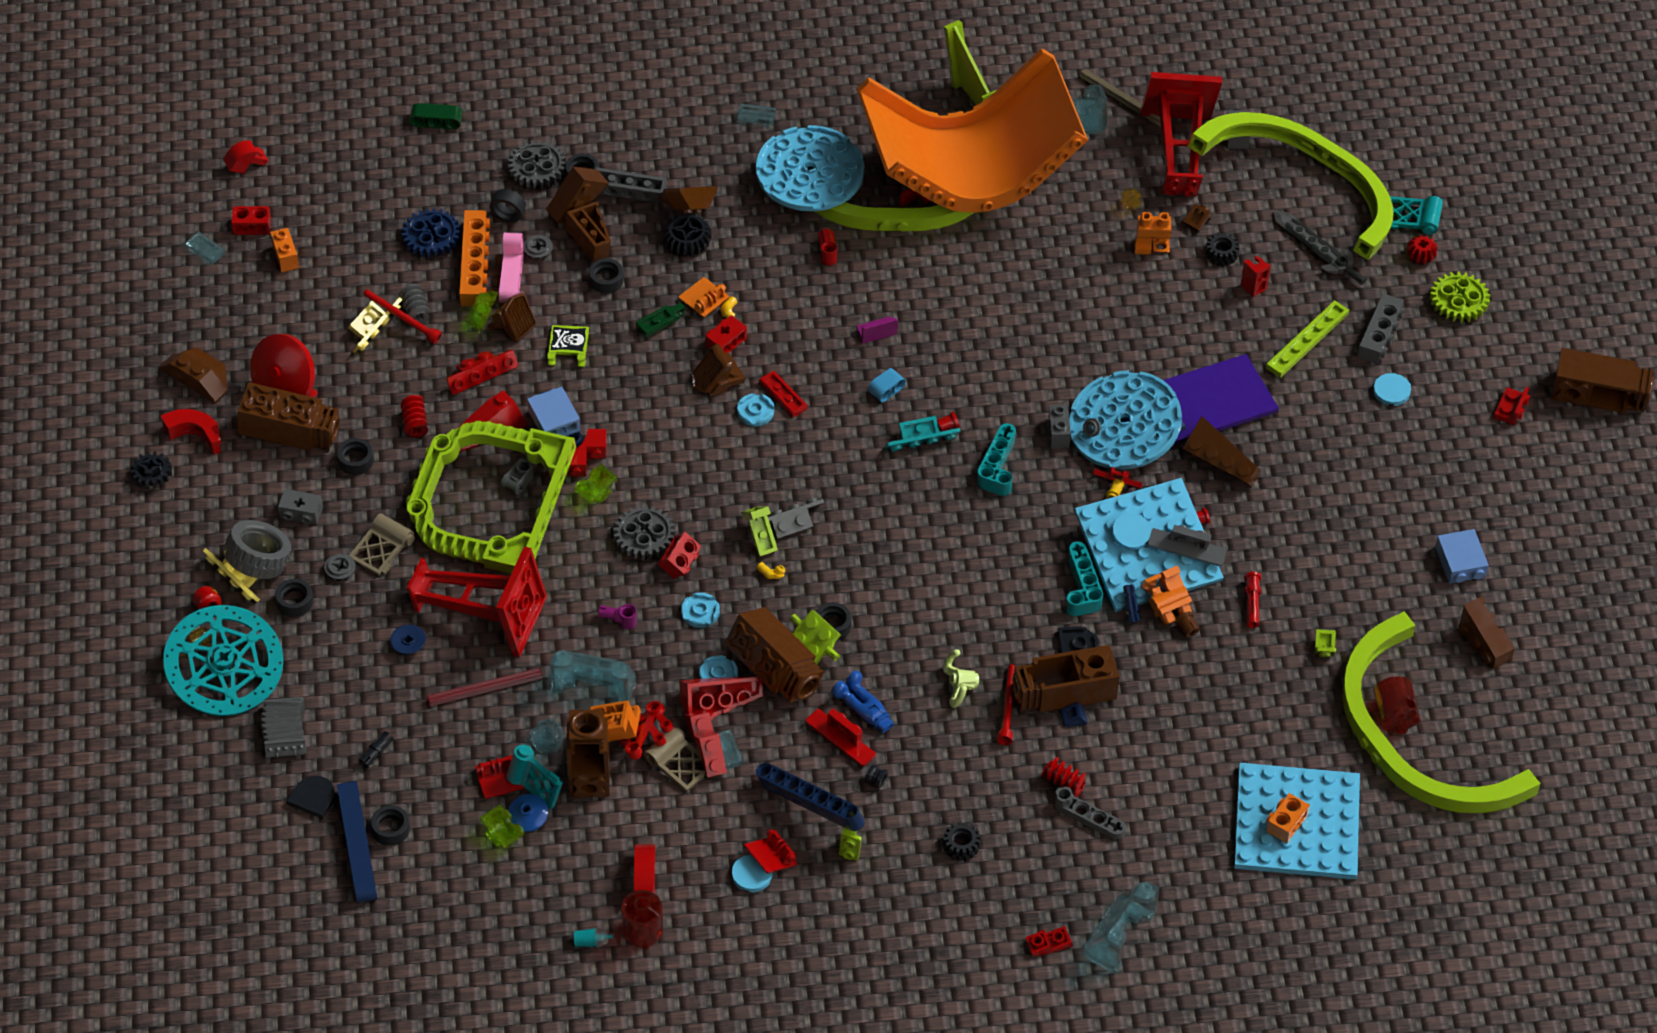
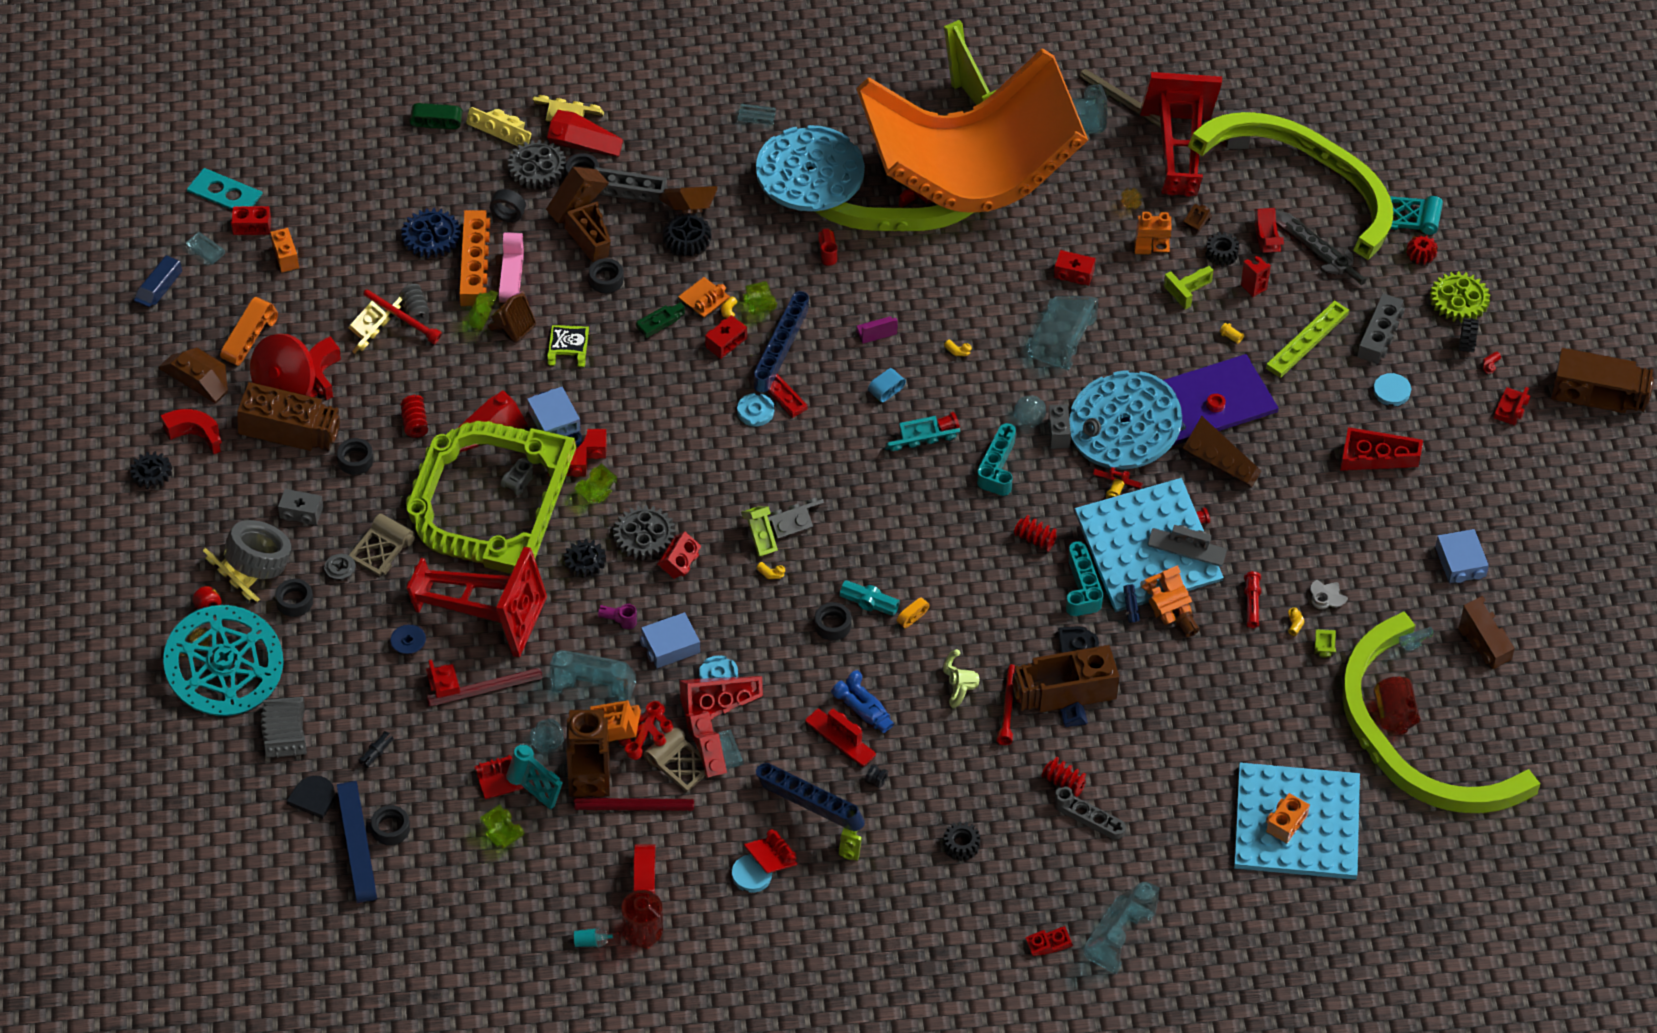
red brick [223,140,269,174] -> none
red bracket [446,349,518,395] -> none
blue dish [508,794,548,832] -> none
dark grey gear [524,235,553,260] -> none
medium azure tile [681,593,720,628] -> none
reddish brown piece [692,344,746,396] -> none
reddish brown piece [724,607,824,703] -> none
lime plate [789,610,841,665] -> none
medium azure tile [1112,513,1151,550] -> none
none -> dark blue piece [134,255,182,307]
none -> teal piece [187,168,263,210]
none -> orange beam [220,297,278,366]
none -> red arch [309,336,341,400]
none -> red bracket [426,660,460,698]
none -> light yellow bracket [466,107,532,146]
none -> light yellow bracket [533,95,604,122]
none -> red wedge [547,110,623,157]
none -> black gear [564,539,606,578]
none -> dark red axle [574,798,694,811]
none -> medium blue brick [639,612,700,668]
none -> clear neon green cylinder [743,281,777,316]
none -> dark blue beam [754,291,809,392]
none -> teal piece [840,580,900,616]
none -> light orange beam [897,598,930,628]
none -> yellow arm [944,339,972,356]
none -> clear light blue hair [1014,395,1046,426]
none -> red piece [1014,515,1057,552]
none -> clear light blue windscreen [1026,296,1099,370]
none -> red brick [1054,250,1096,286]
none -> lime bracket [1164,266,1213,310]
none -> red tile [1206,394,1226,412]
none -> yellow pin [1219,323,1244,344]
none -> red arch [1254,208,1284,253]
none -> yellow arm [1288,607,1304,636]
none -> light grey plate [1310,580,1348,609]
none -> red wedge [1340,427,1423,471]
none -> clear light blue tile [1399,627,1434,650]
none -> black tyre [1459,318,1479,353]
none -> red arm [1483,351,1501,374]

